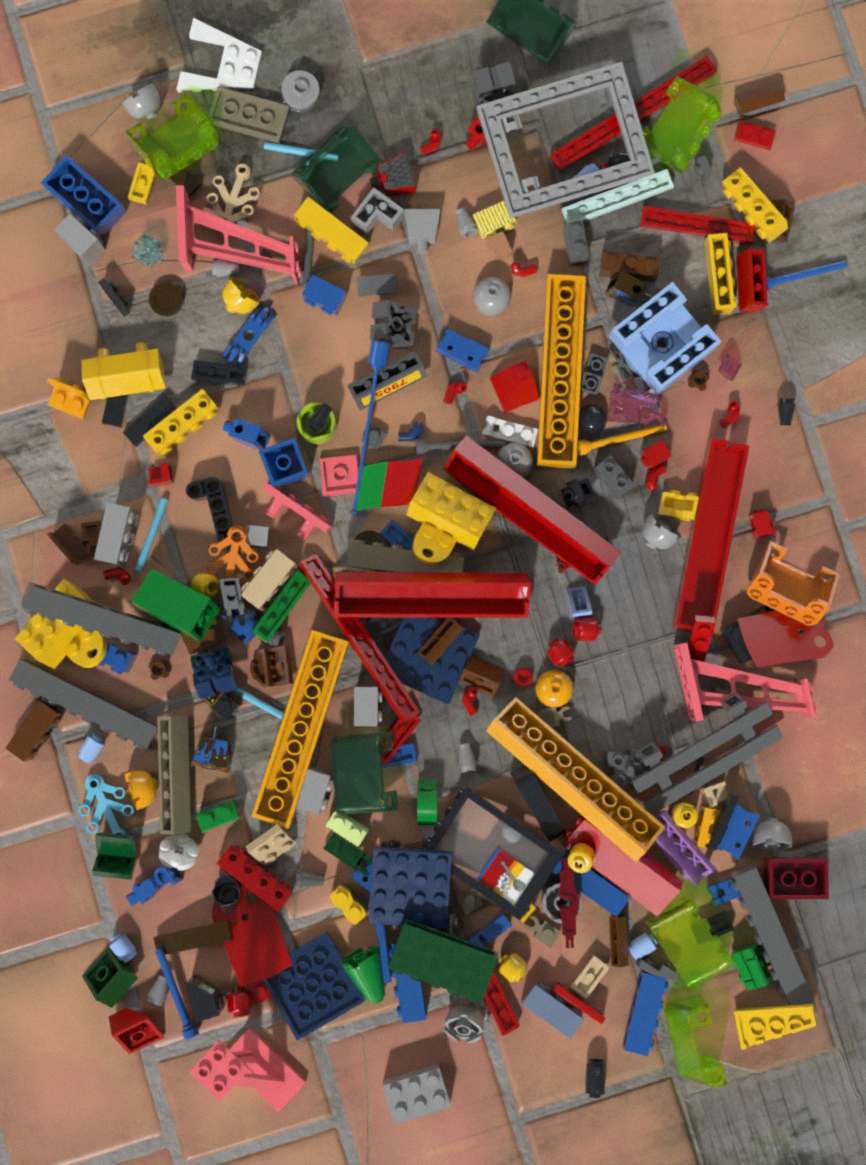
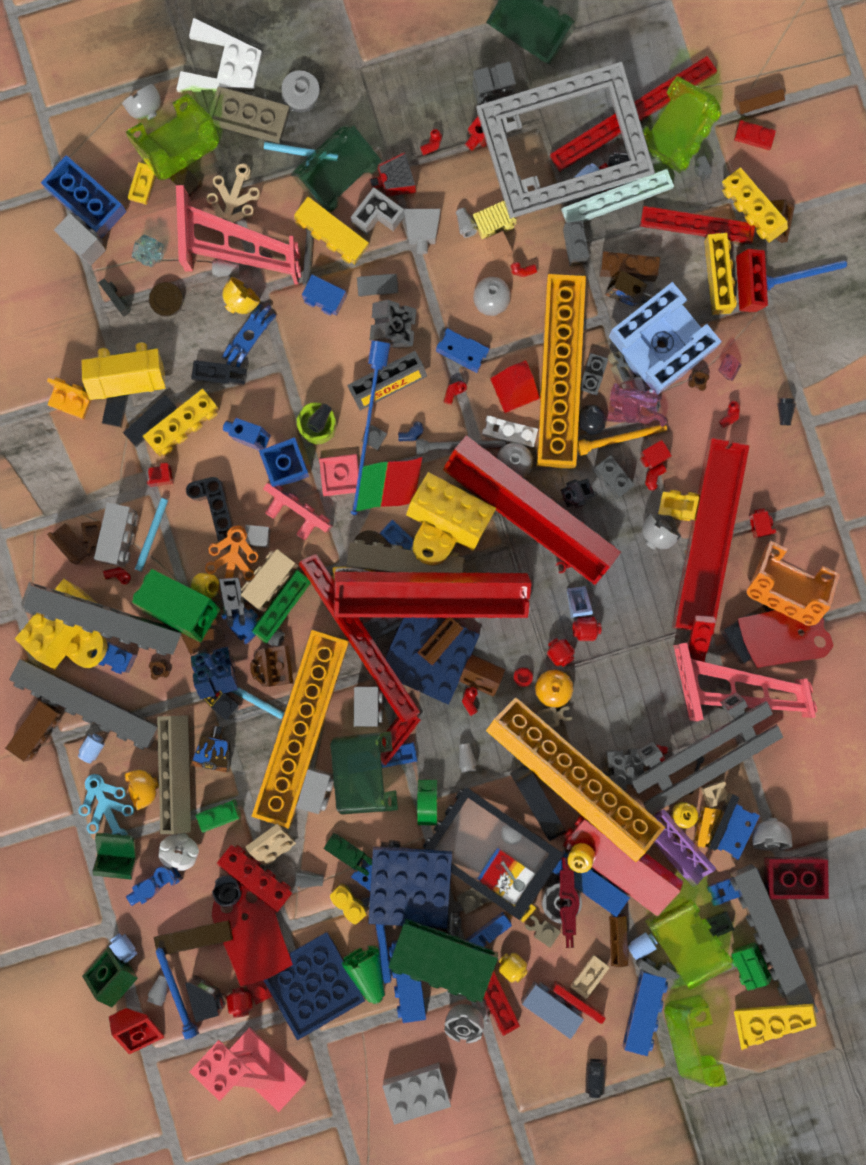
yellowish green brick [326,808,369,847] -> none

